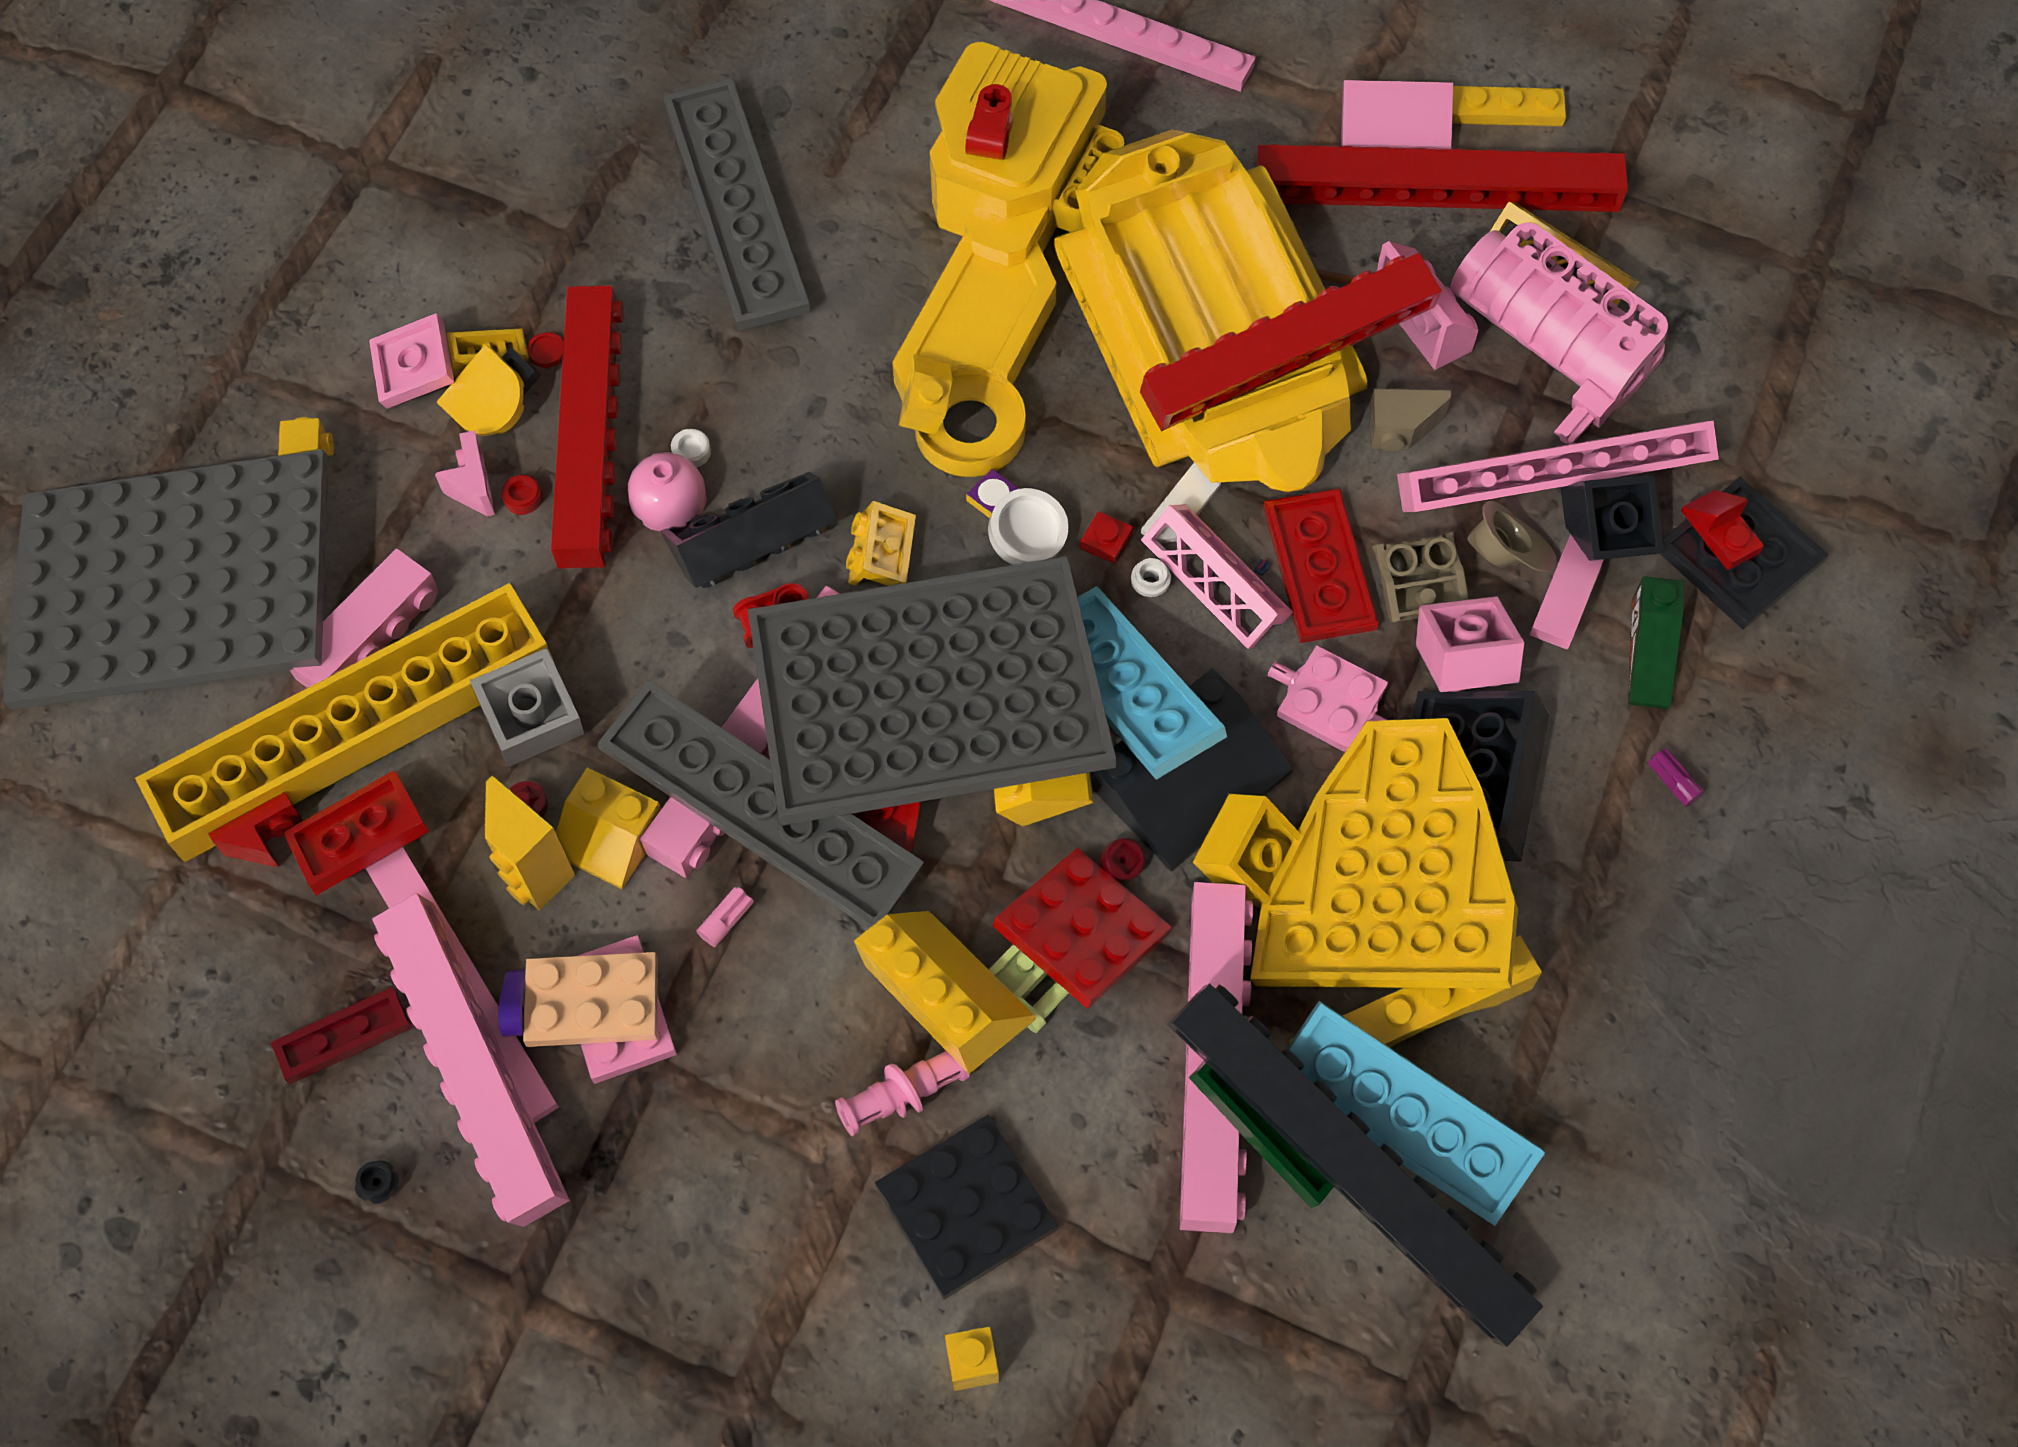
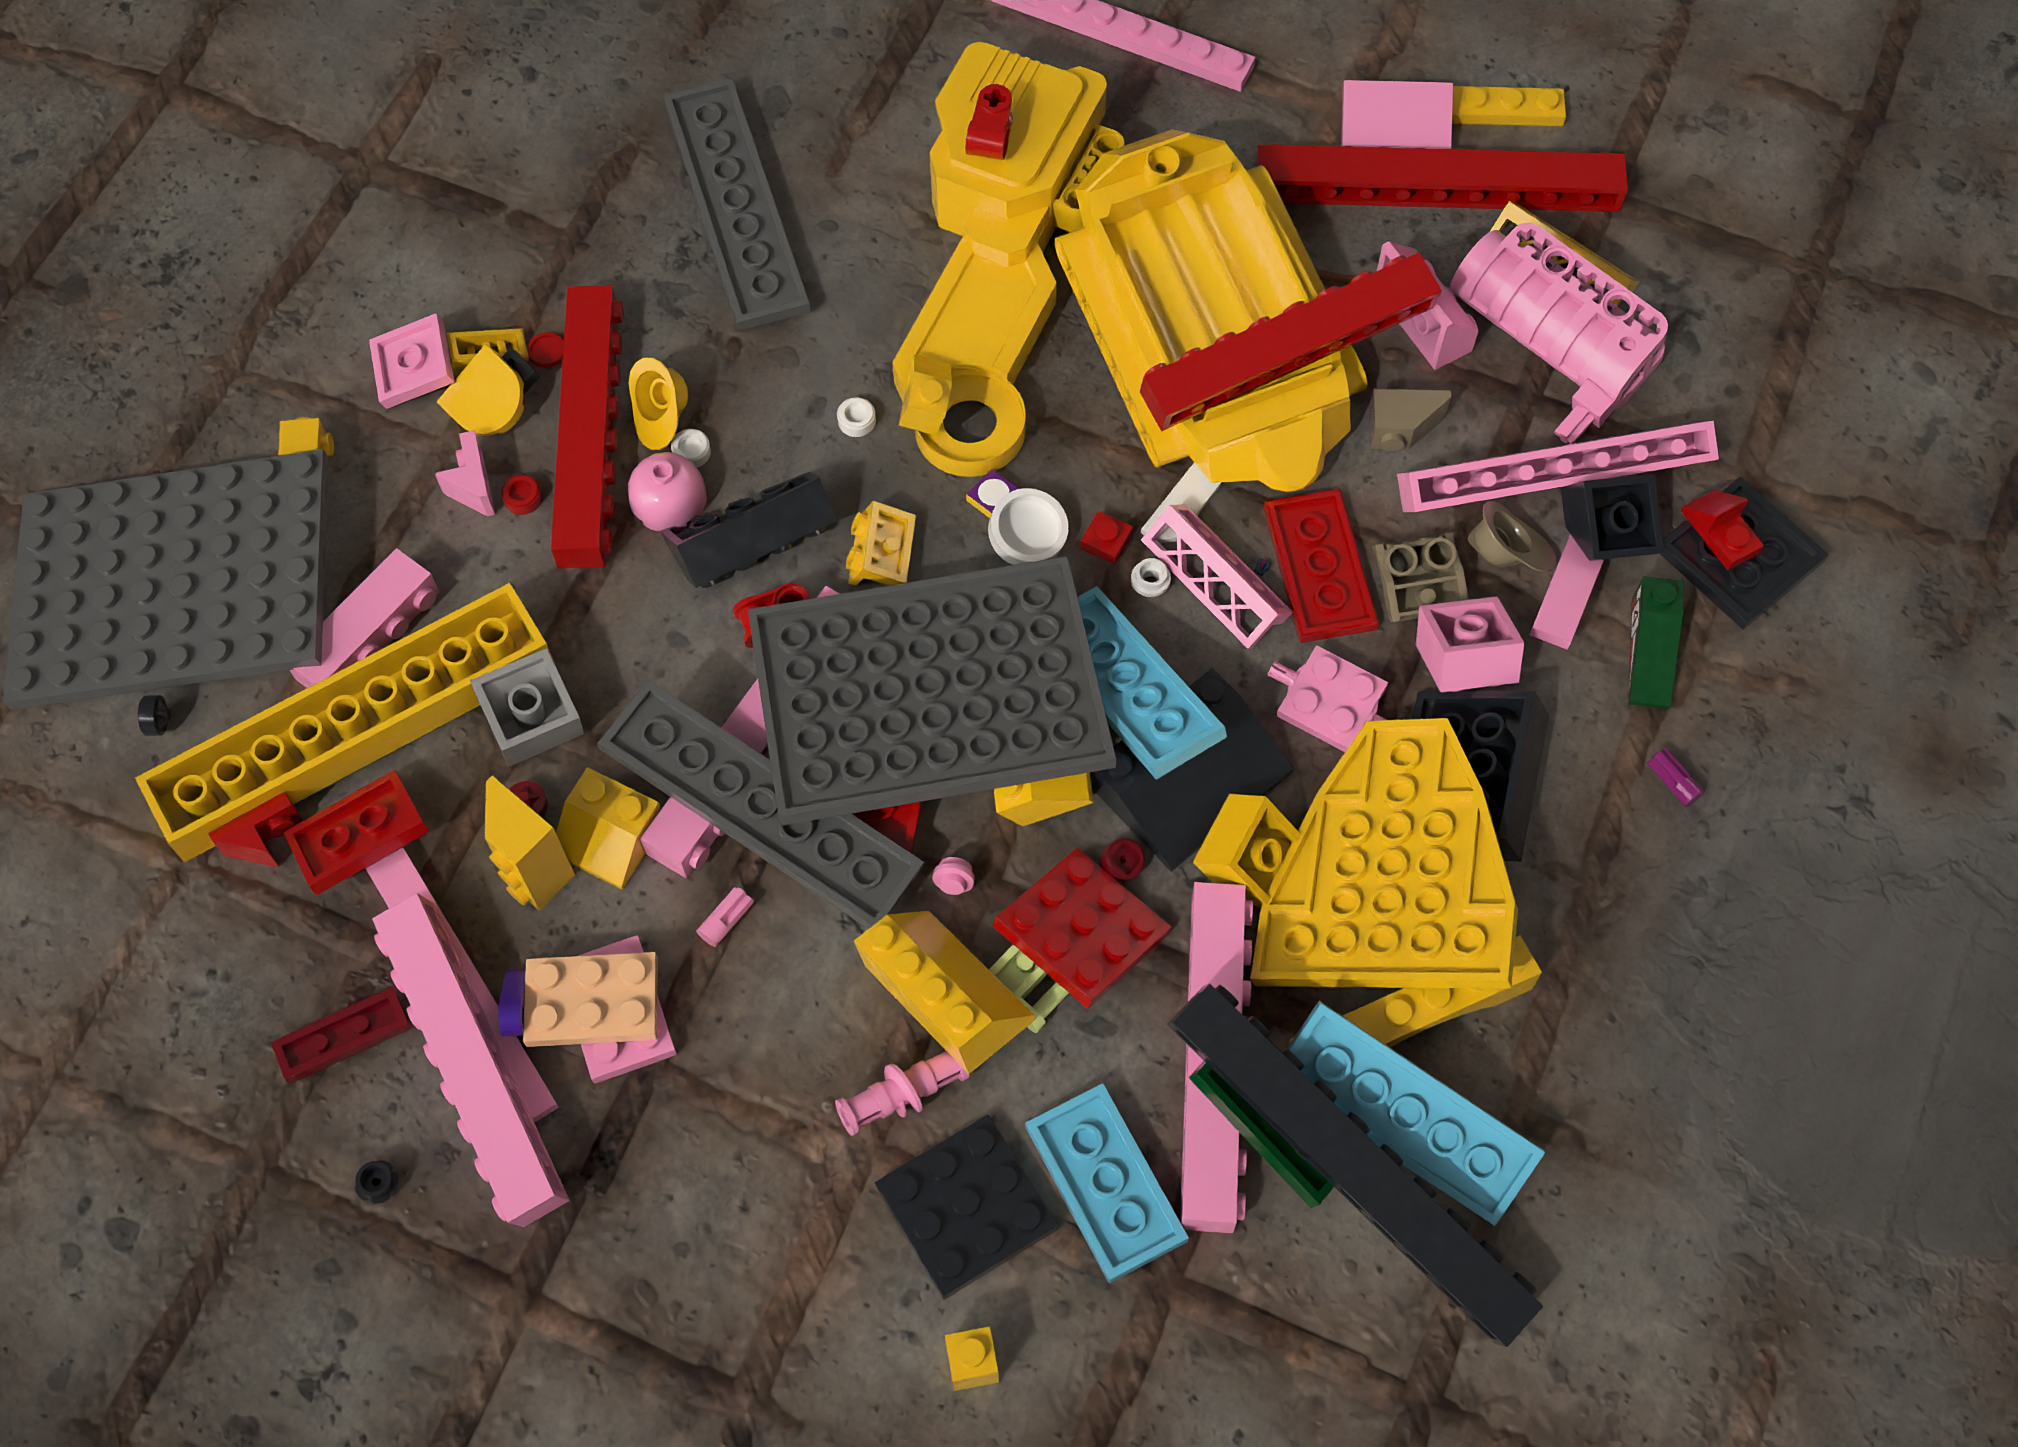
none -> black tile [138,695,171,736]
none -> yellow piece [628,357,688,450]
none -> white tile [837,397,876,437]
none -> bright pink plate [932,857,975,895]
none -> medium azure plate [1025,1083,1189,1283]

